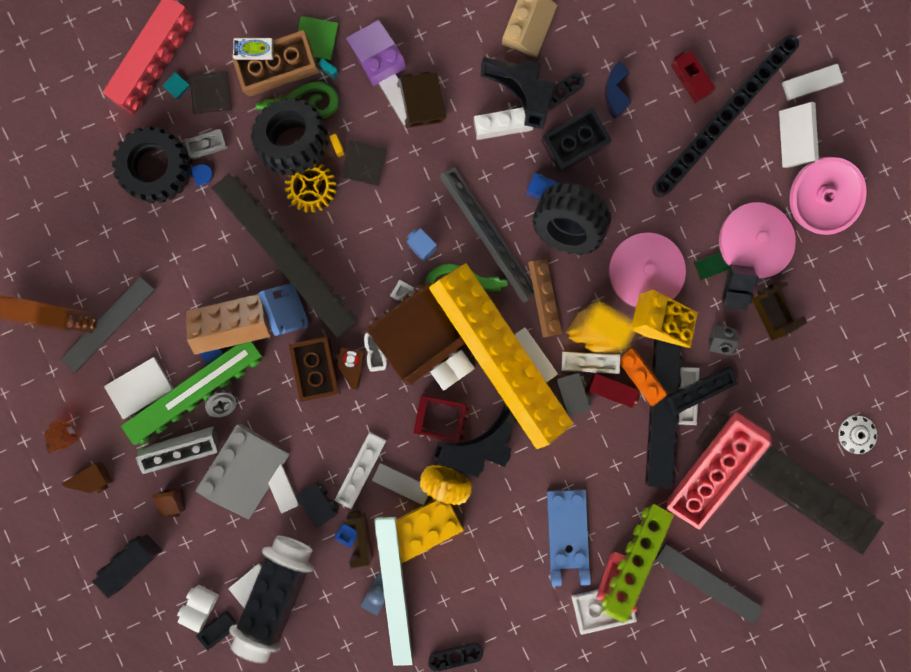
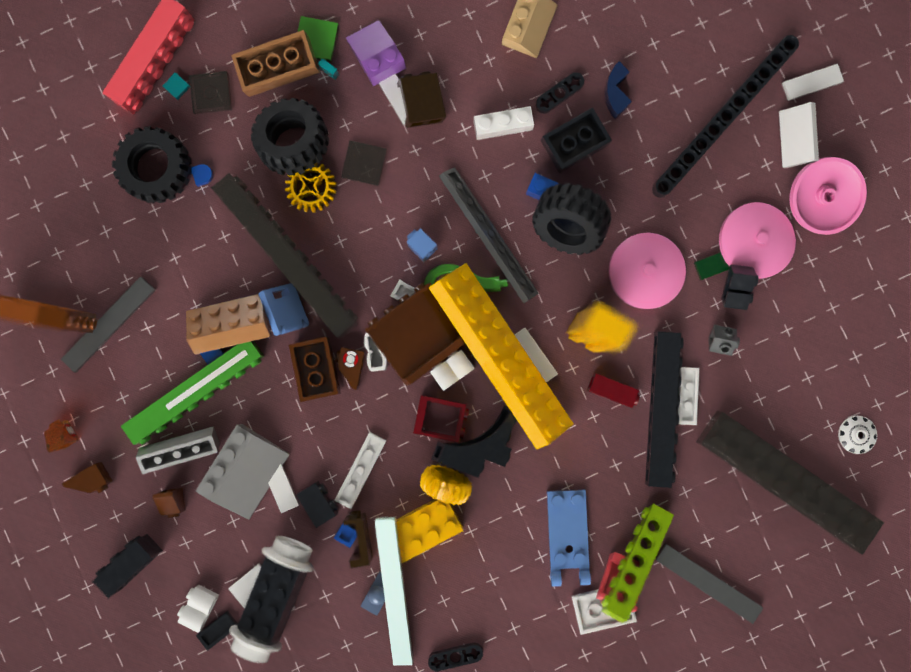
white tile [104,357,174,419] -> none
light grey plate [184,129,228,160] -> none
light grey gear [205,390,236,418] -> none
tile [233,38,274,60] -> none
bright green plant [256,81,339,118] -> none
yellow tile [329,134,345,158] -> none
light grey tile [372,463,428,505] -> none
black arch [480,57,555,129] -> none
medium nougat plate [528,259,562,338] -> none
dark grey brick [555,373,592,416] -> none
white tile [562,352,620,374] -> none
orange plate [620,348,668,406] -> none
yellow slope [632,289,698,348] -> none
black tile [665,366,737,415] -> none
coral brick [667,412,771,530] -> none
dark red brick [671,50,716,104] -> none
dark brown panel [752,281,808,341] -> none

